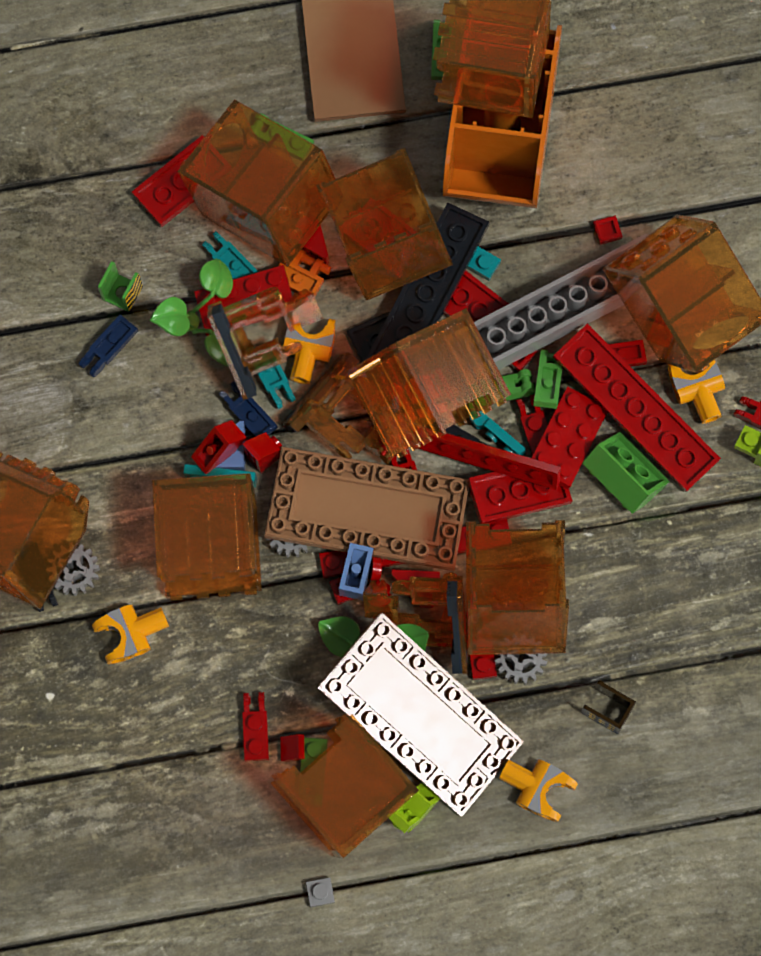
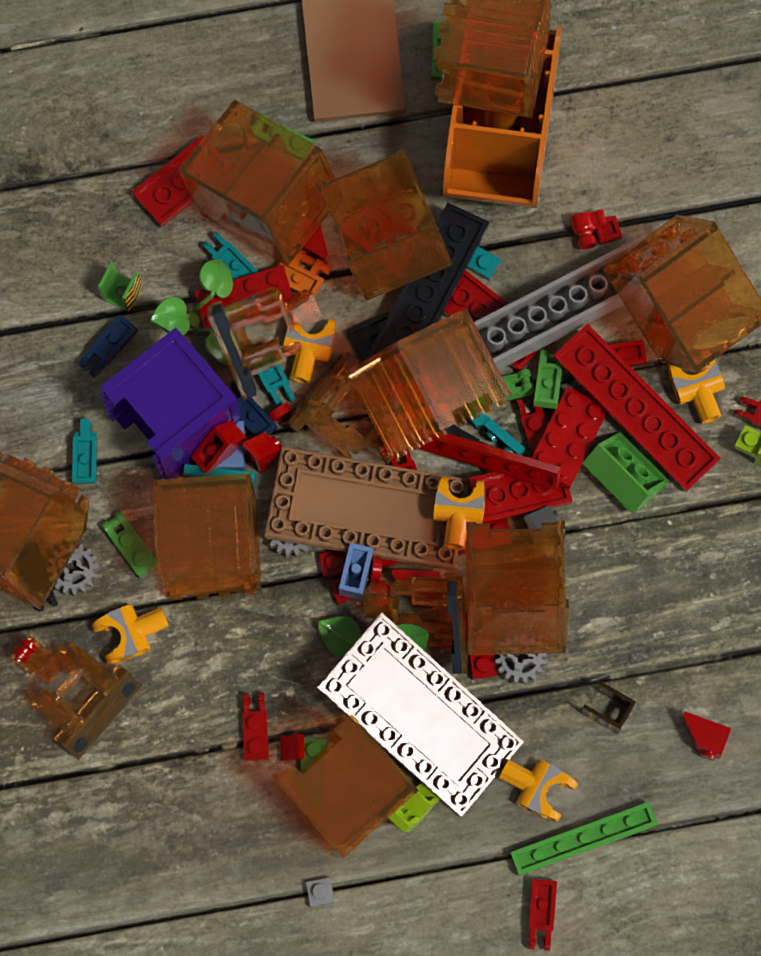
none -> clear orange container [10,635,142,760]
none -> teal hinge [72,419,98,484]
none -> dark purple container [100,327,242,484]
none -> bright green plate [101,511,159,578]
none -> red tile [268,402,292,422]
none -> light orange connector [433,476,485,550]
none -> bright green plate [510,802,658,876]
none -> dark grey brick [523,505,561,544]
none -> red hinge [529,879,557,951]
none -> red piece [570,209,607,250]
none -> red slope [681,711,731,761]

